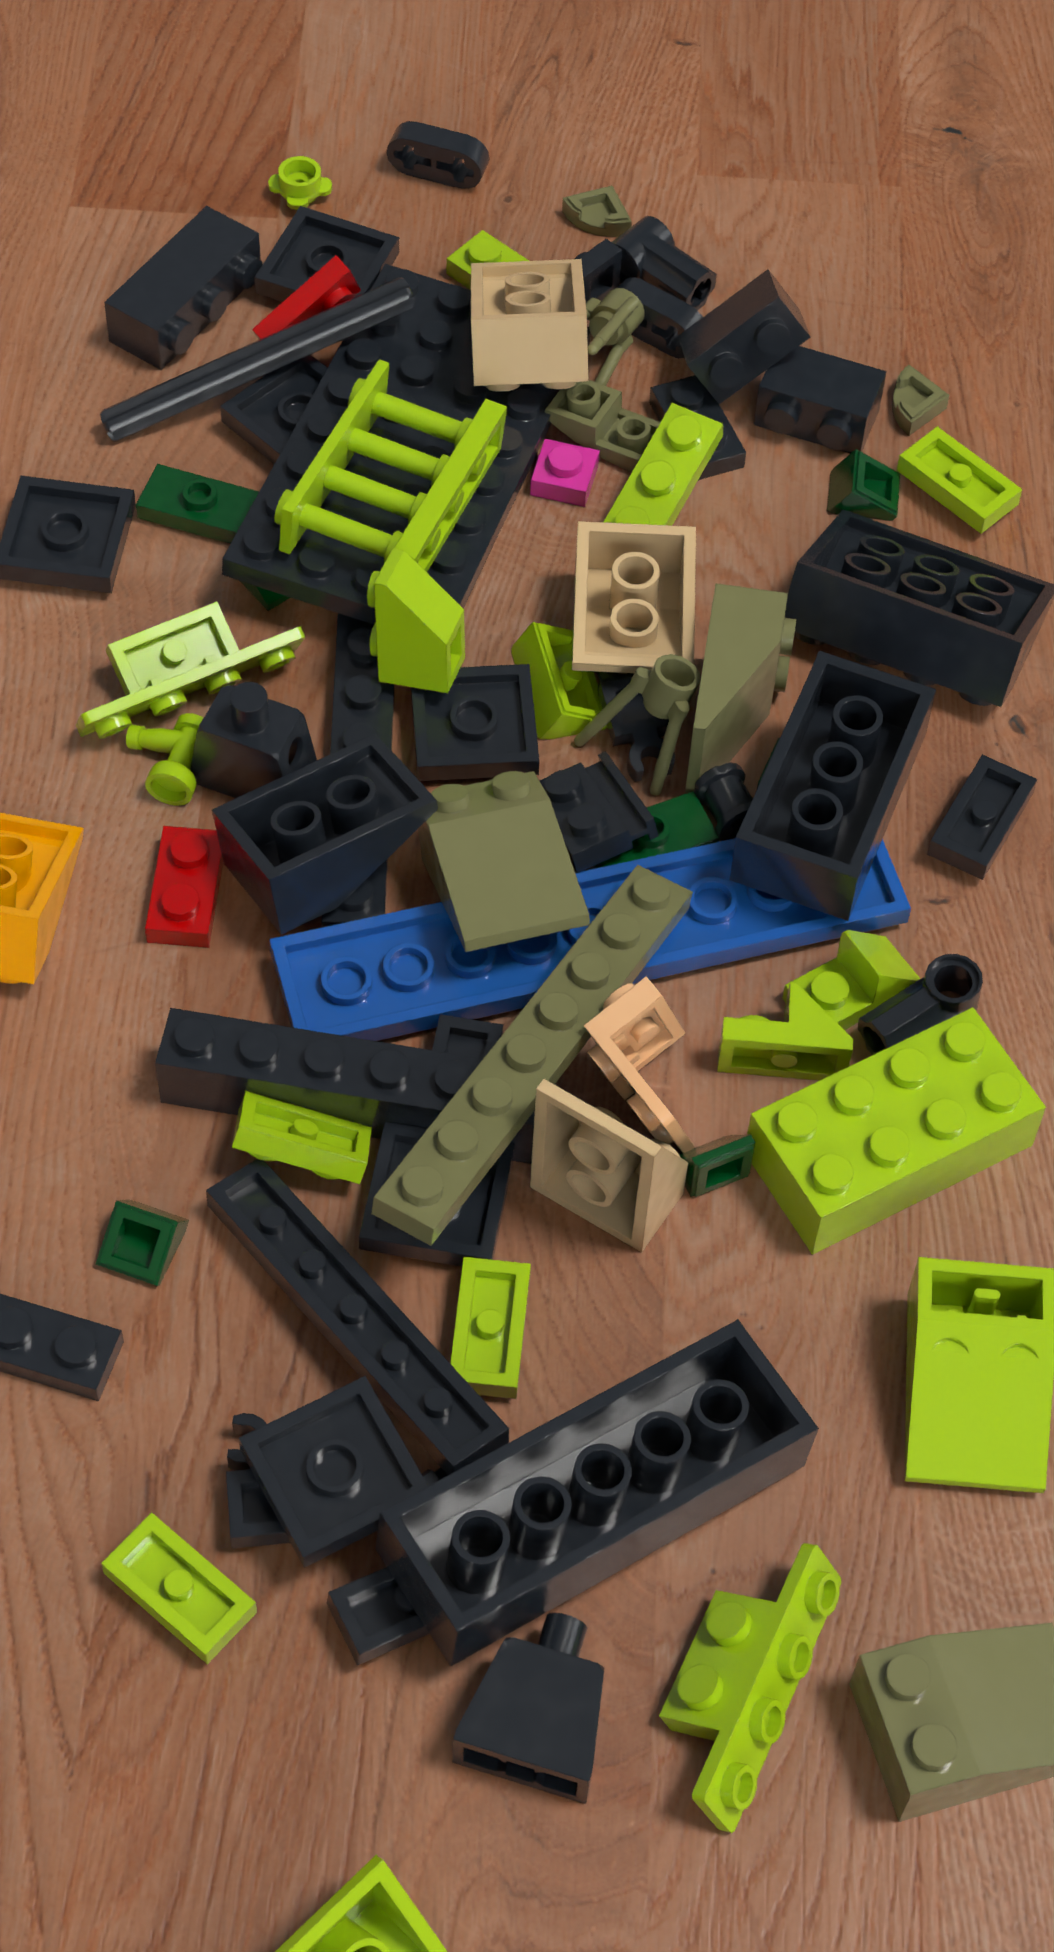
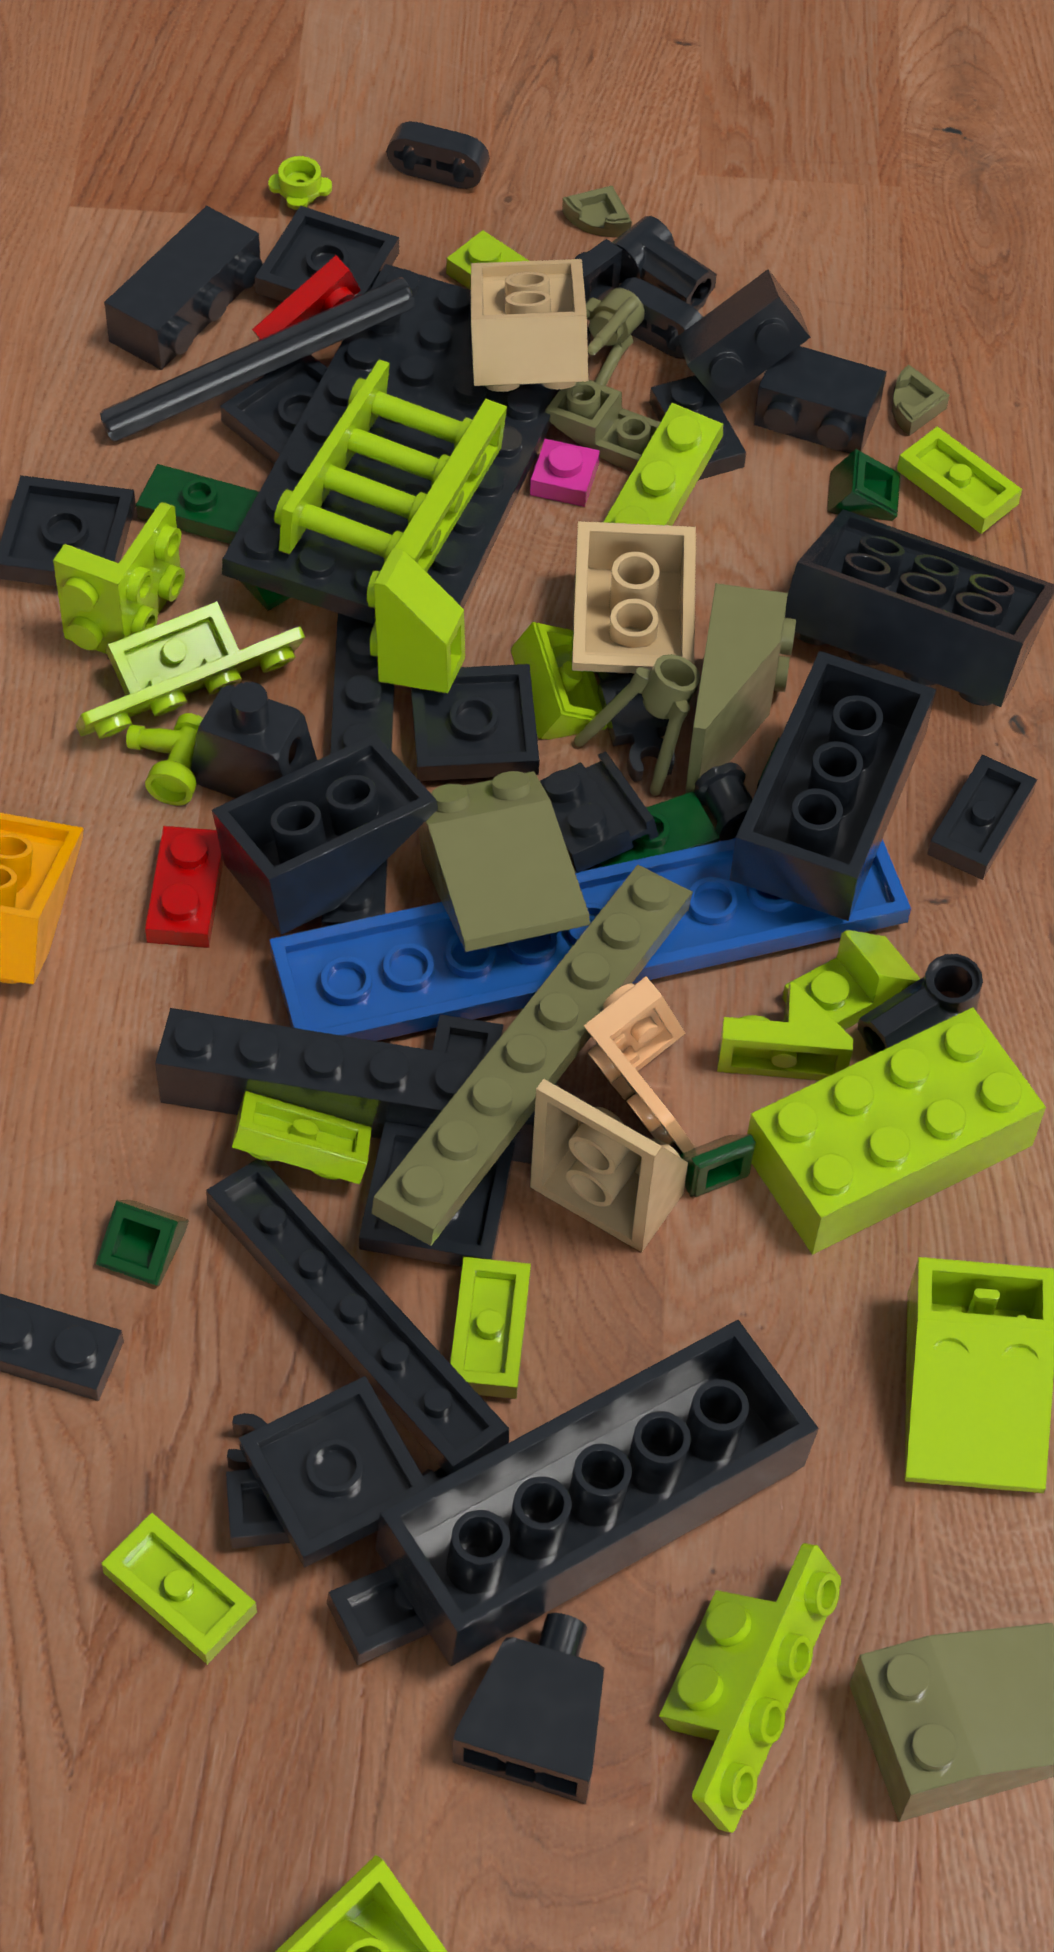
none -> lime bracket [53,502,185,654]

